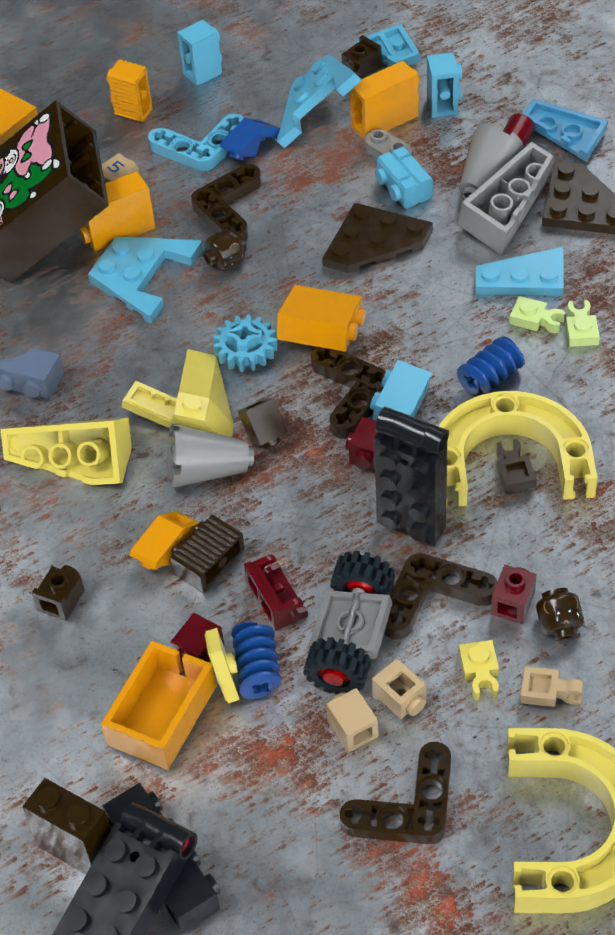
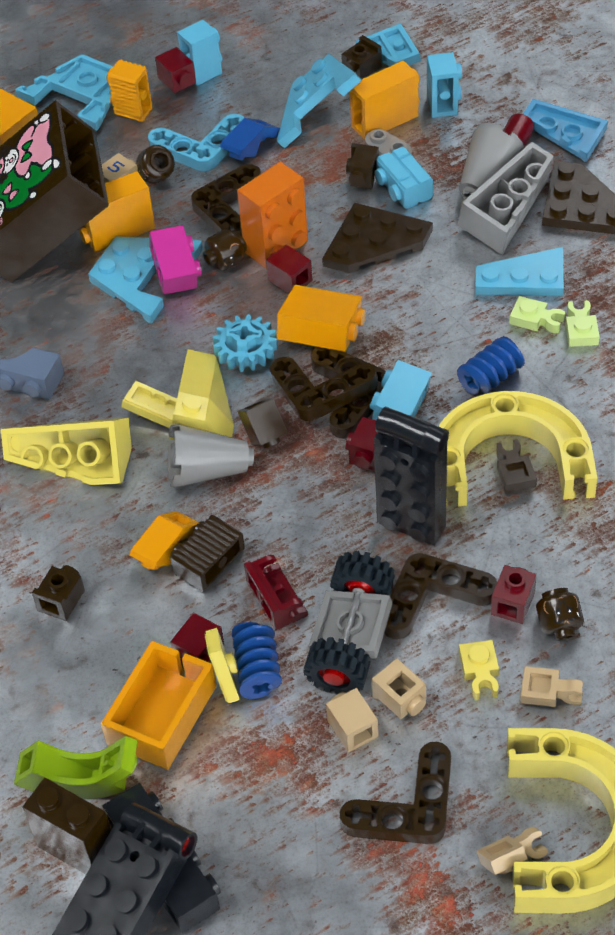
none -> lime arch [14,736,138,799]
none -> medium azure wing [16,54,113,131]
none -> dark brown head [136,145,175,183]
none -> dark pink brick [149,225,201,295]
none -> dark red brick [155,47,196,93]
none -> orange brick [237,161,308,269]
none -> dark red brick [266,244,313,294]
none -> dark brown beam [269,357,378,421]
none -> dark brown brick [346,143,379,189]
none -> tan plate [476,827,548,875]

